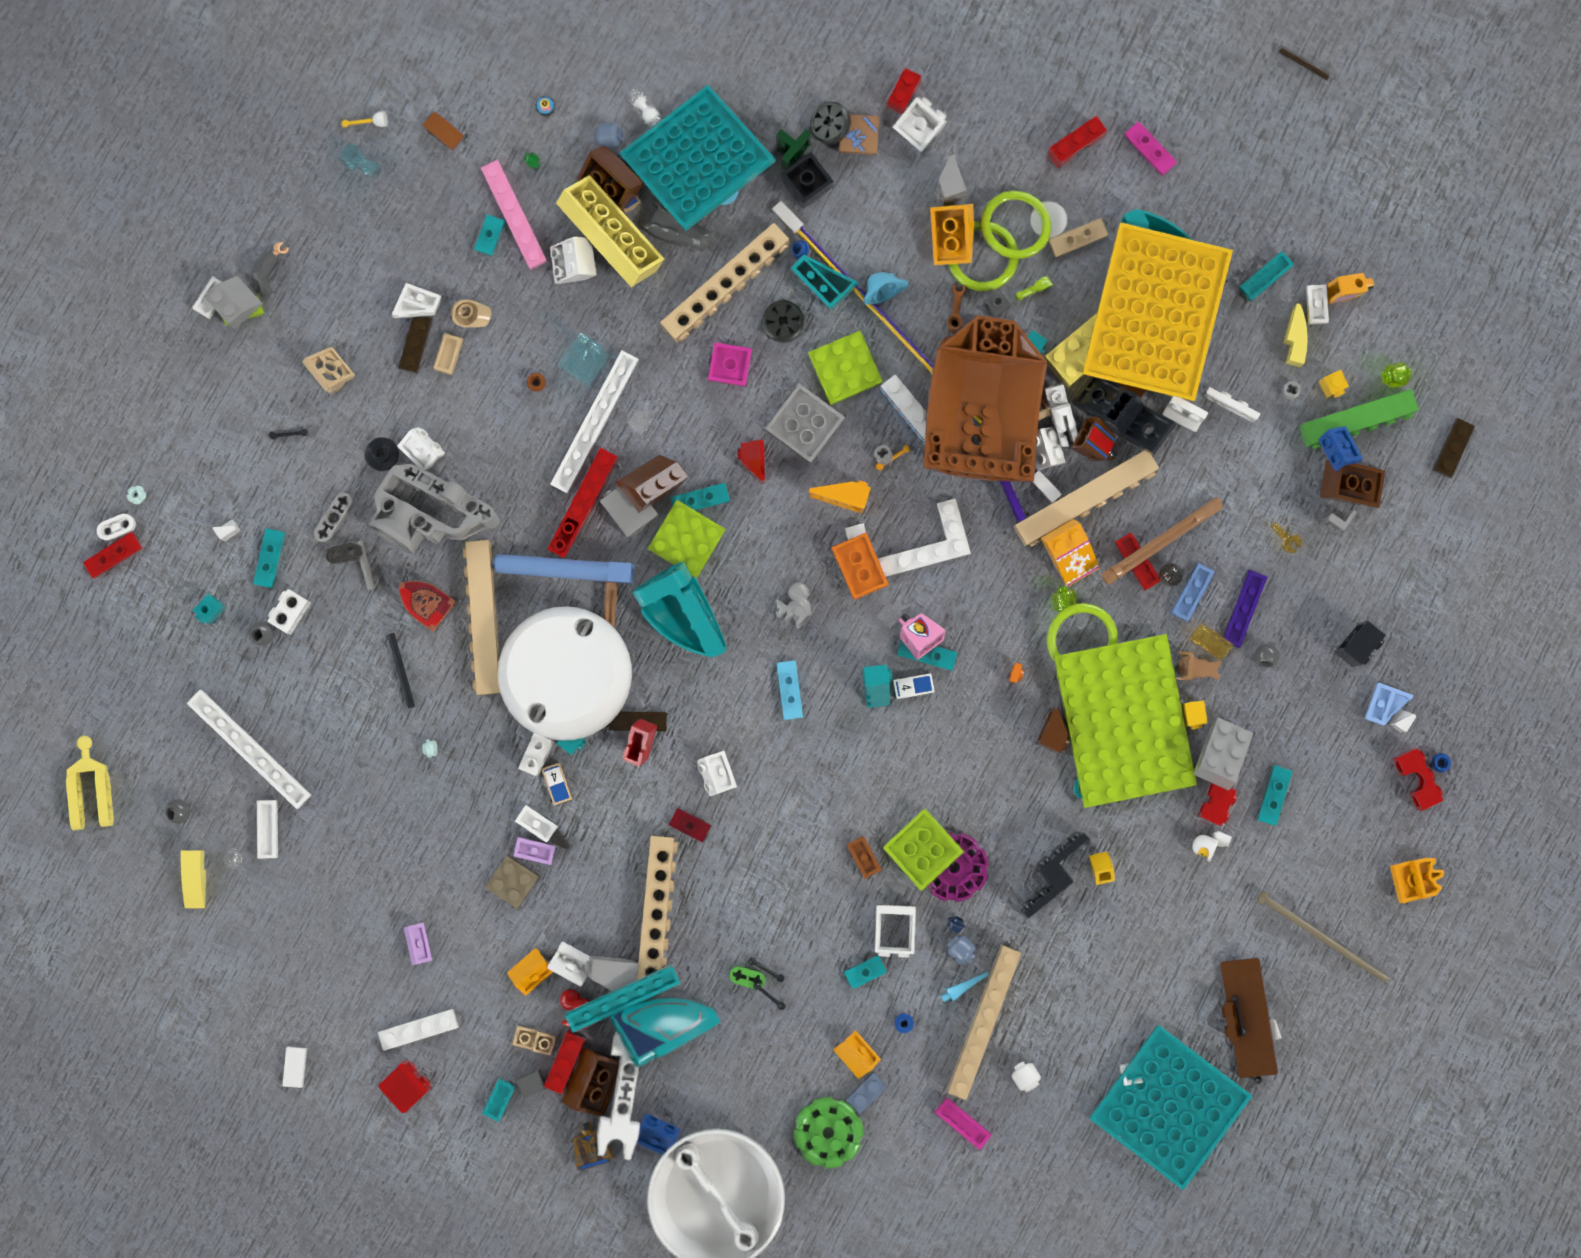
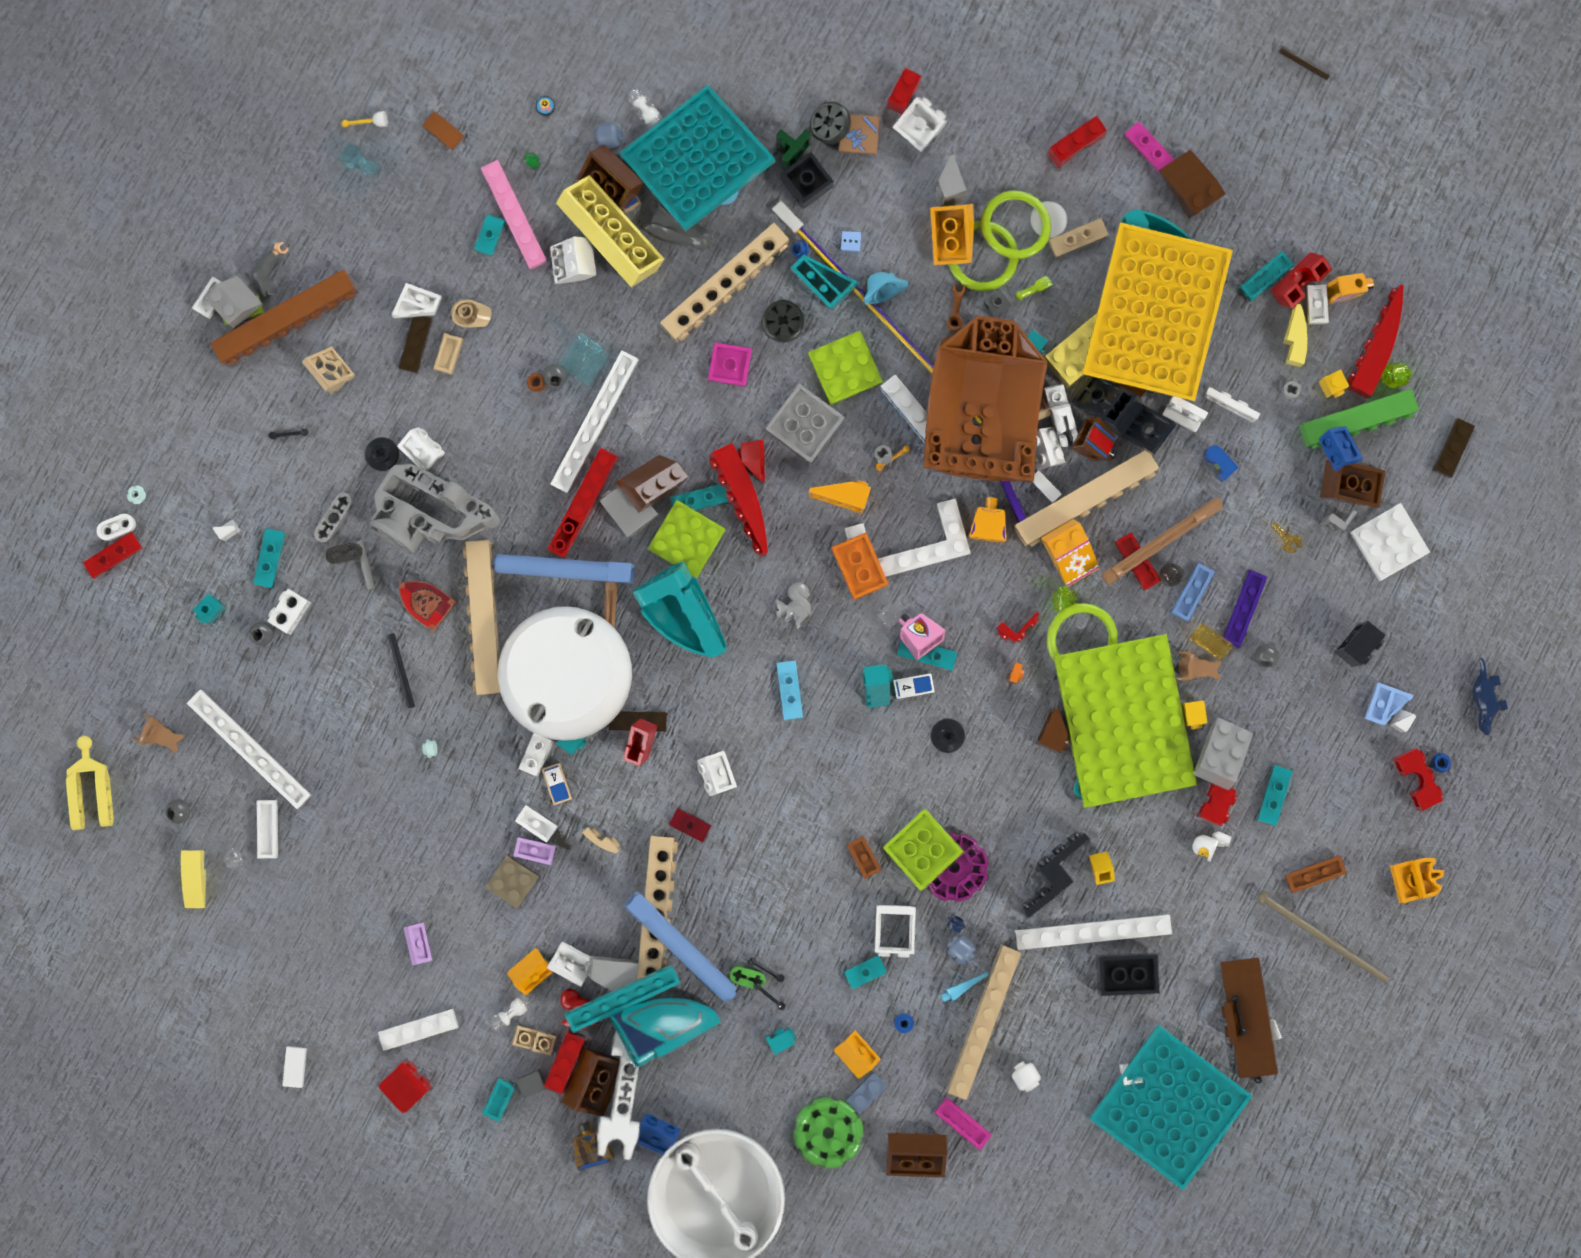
none -> medium nougat hair [132,713,184,753]
none -> dark orange brick [210,269,358,366]
none -> clear piece [490,994,532,1032]
none -> dark grey piece [543,364,567,388]
none -> tan slope [582,827,621,854]
none -> medium blue brick [622,891,736,1001]
none -> red slope [709,443,768,558]
none -> teal brick [765,1027,797,1055]
none -> light blue tile [841,231,861,253]
none -> reddish brown slope [886,1132,947,1178]
none -> black piece [931,718,965,753]
none -> light orange torso [968,497,1006,543]
none -> red bracket [996,612,1039,644]
none -> white plate [1015,914,1172,950]
none -> black brick [1096,953,1160,996]
none -> reddish brown slope [1159,149,1226,218]
none -> blue leg [1204,445,1239,482]
none -> red arch [1271,252,1333,309]
none -> dark orange plate [1285,855,1347,893]
none -> red slope [1347,284,1404,399]
none -> white plate [1350,503,1430,581]
none -> dark blue animal [1472,658,1508,735]

